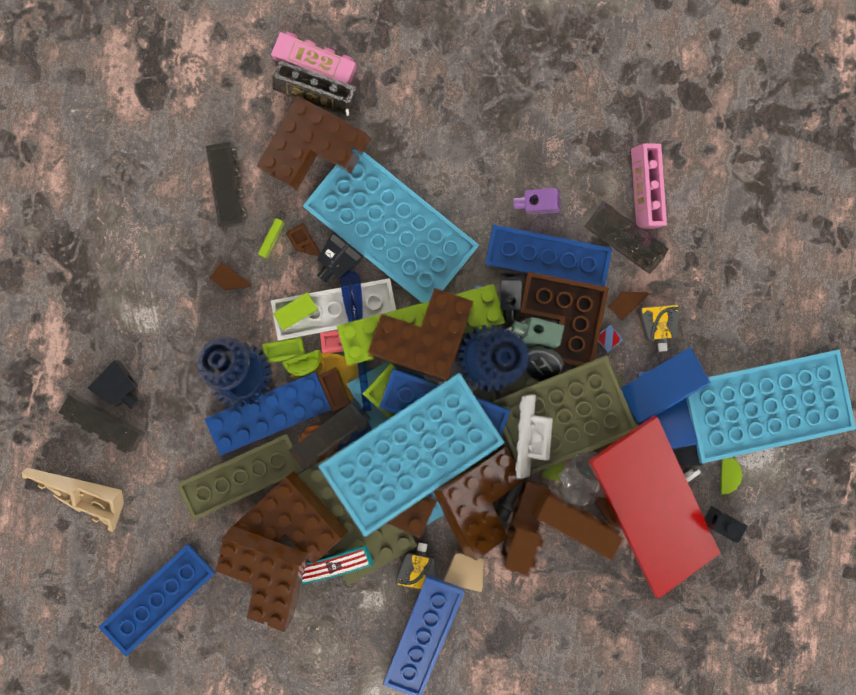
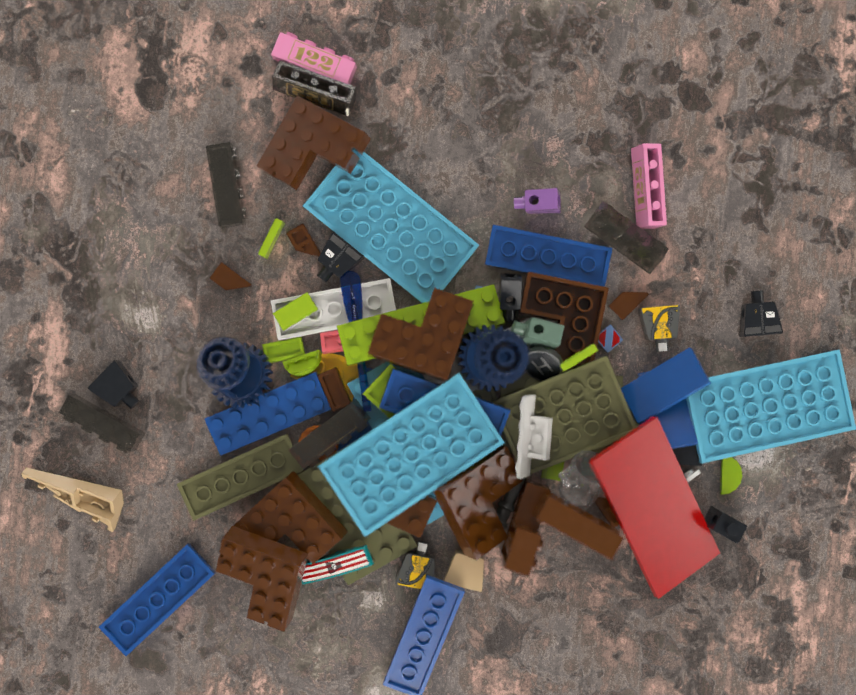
none -> lime tile [559,344,598,372]
none -> black torso [739,290,783,337]

